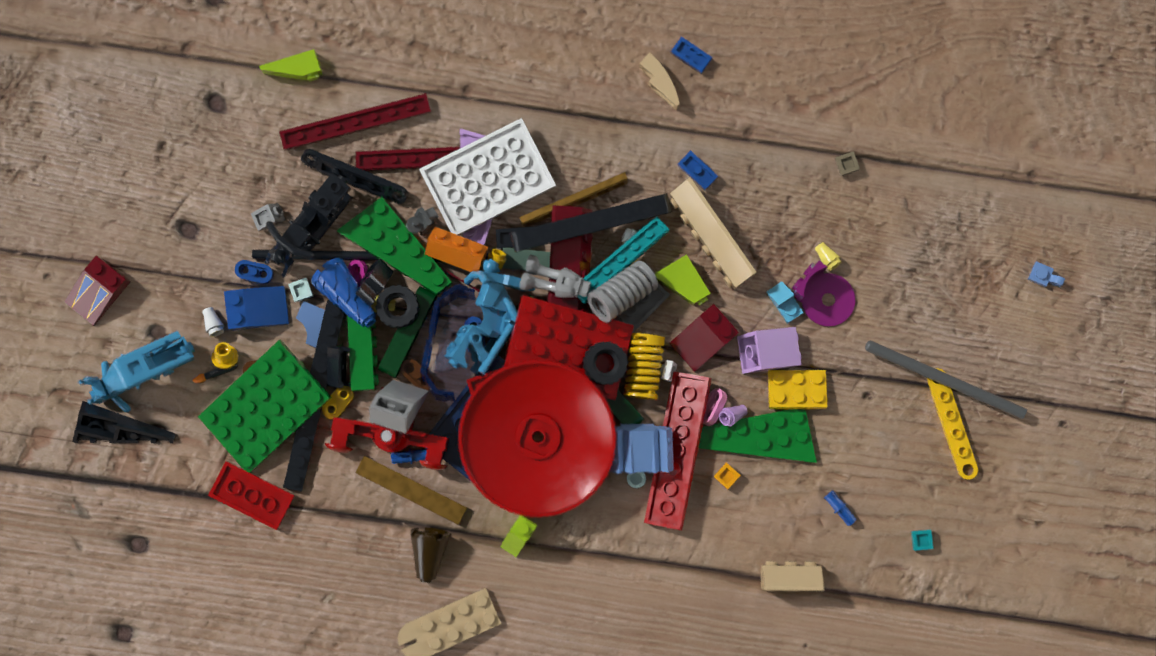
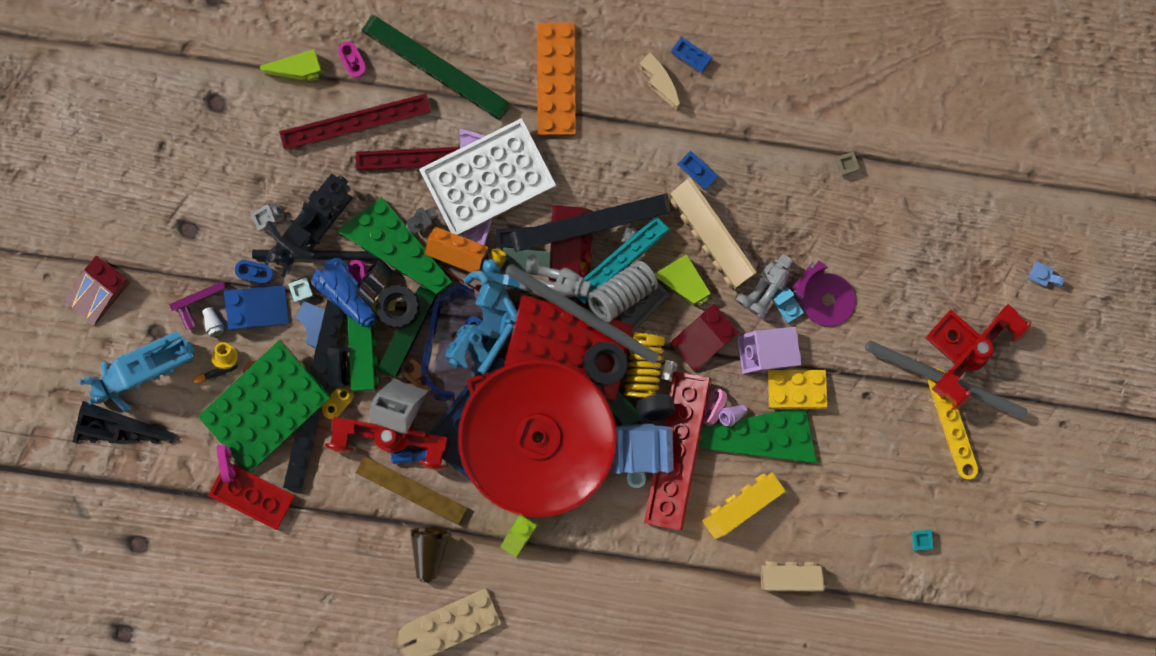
black plate [301,149,409,204] -> none
pearl gold tile [520,172,628,227] -> none
light orange plate [713,462,741,490] -> none
light yellow cone [815,242,841,271] -> none
blue axle [824,490,856,526] -> none
none -> magenta piece [169,281,228,330]
none -> dark pink plate [217,444,235,483]
none -> dark pink plate [338,41,366,78]
none -> dark green beam [361,14,511,121]
none -> dark grey piece [506,265,659,364]
none -> orange plate [537,23,576,136]
none -> black tyre [637,394,675,421]
none -> yellow wedge [702,472,785,539]
none -> light grey piece [735,254,794,319]
none -> red piece [925,304,1032,410]

